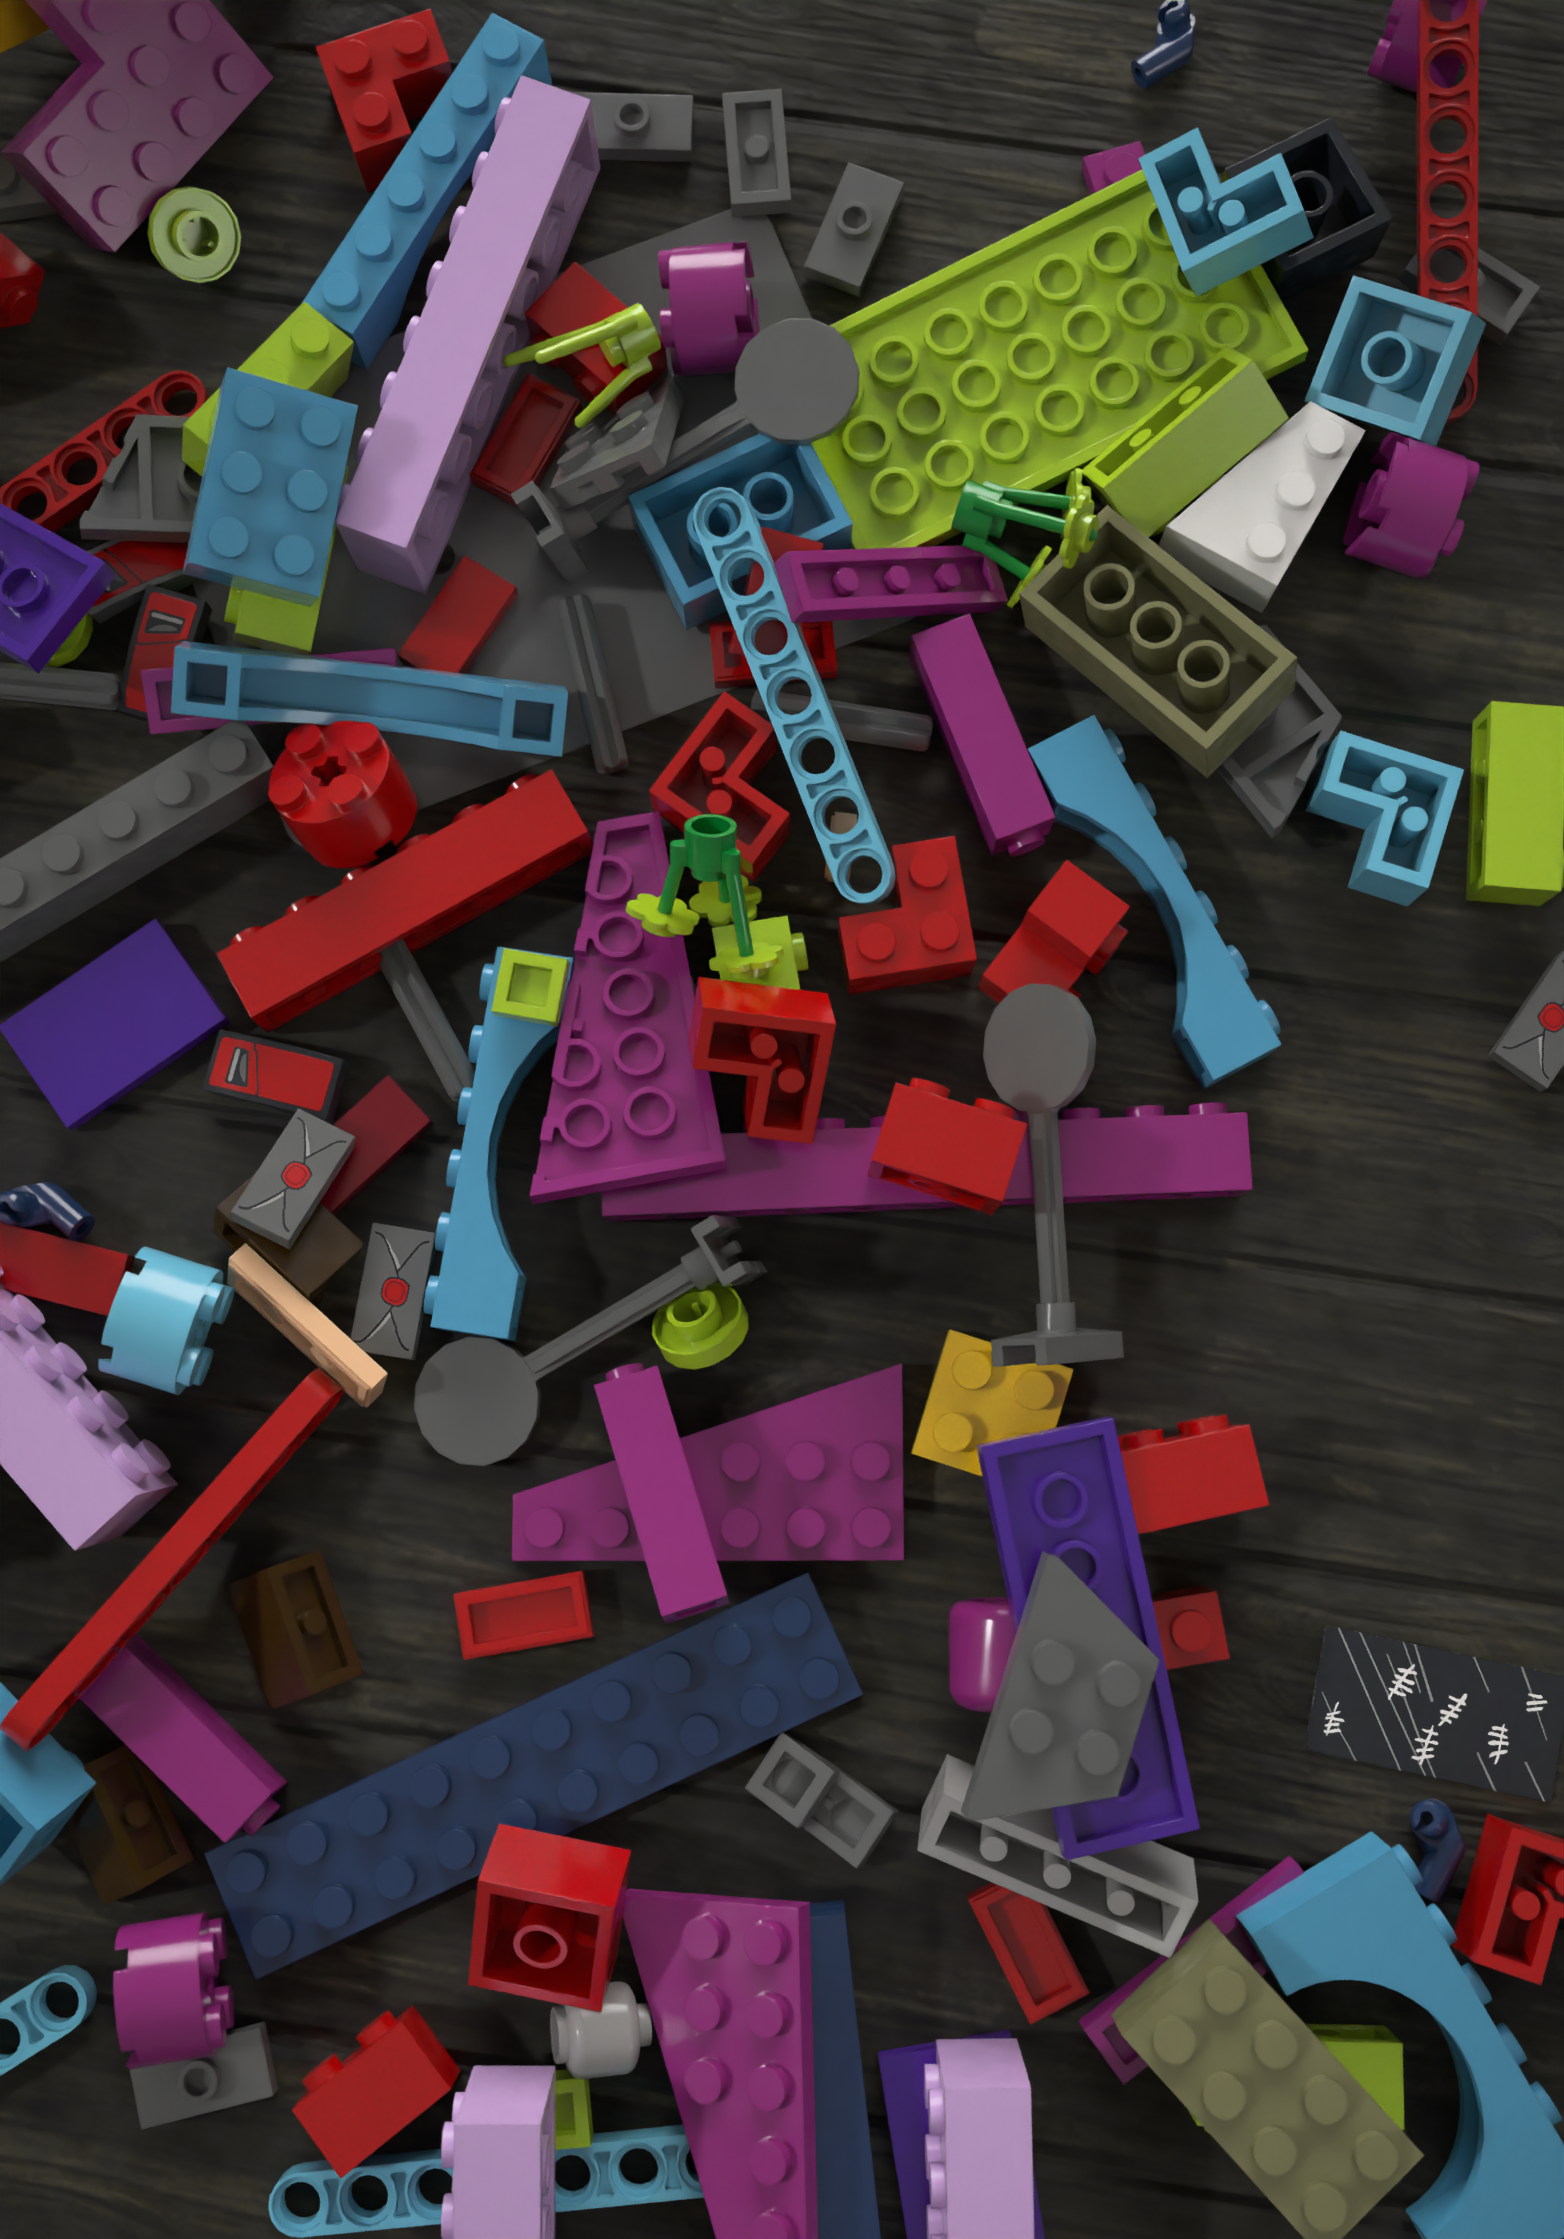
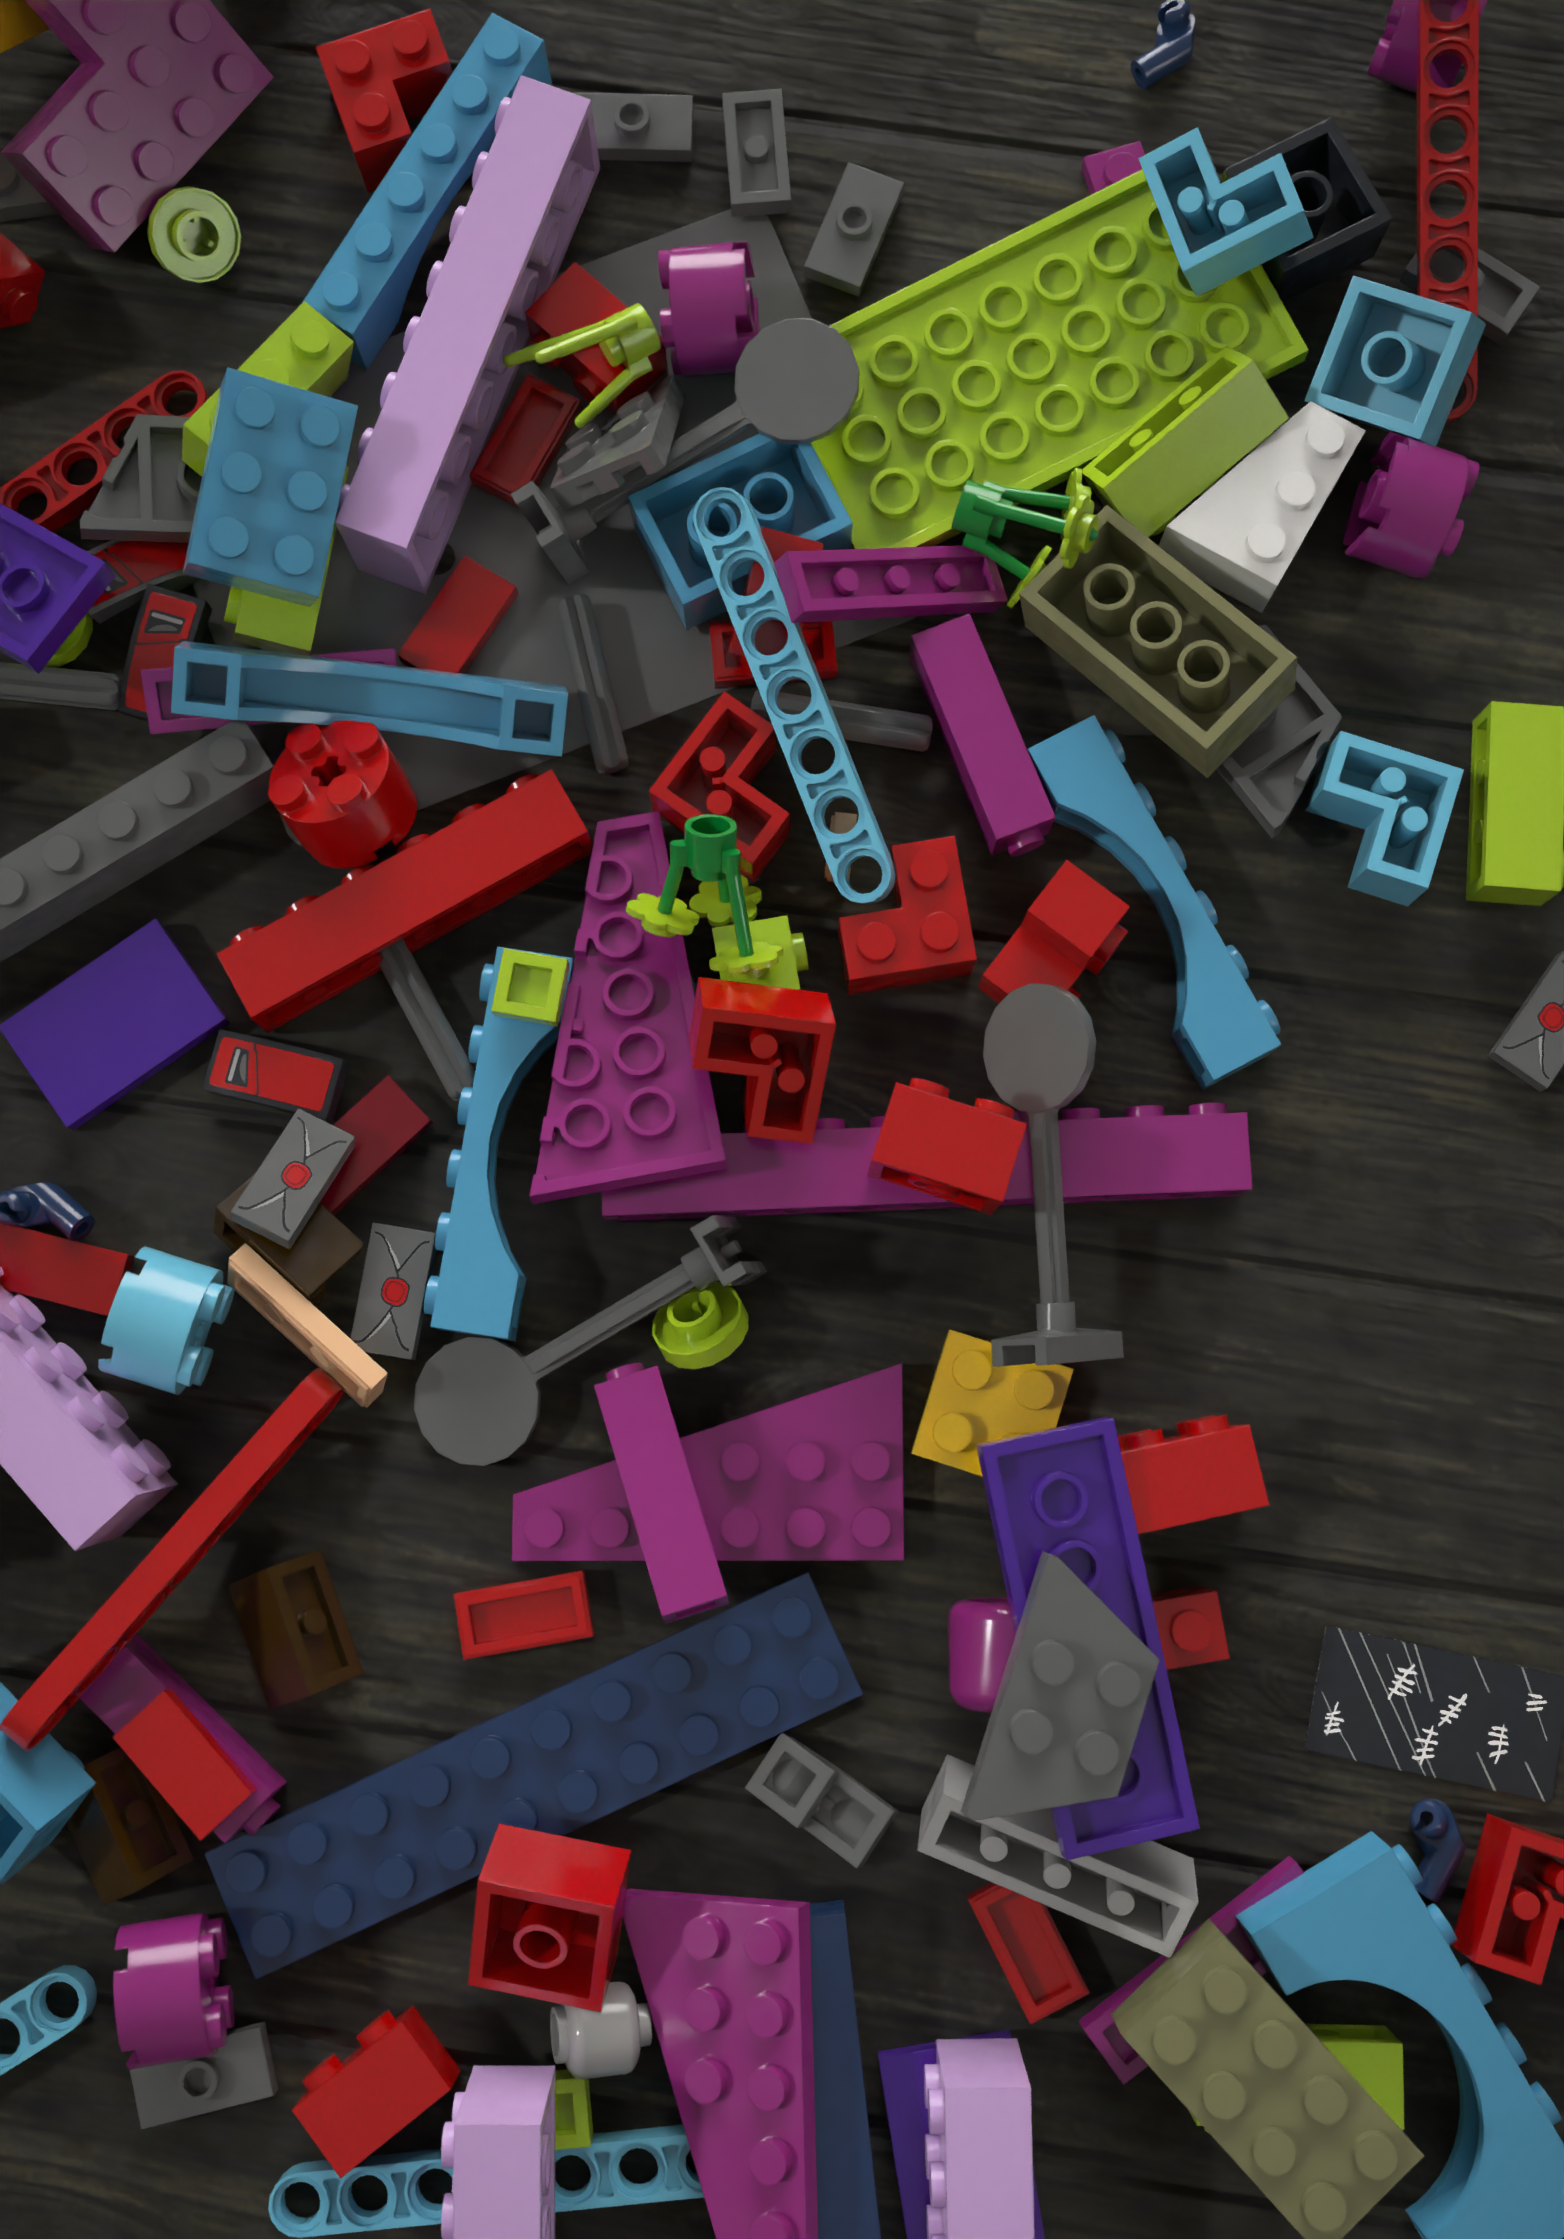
none -> red tile [112,1688,258,1841]

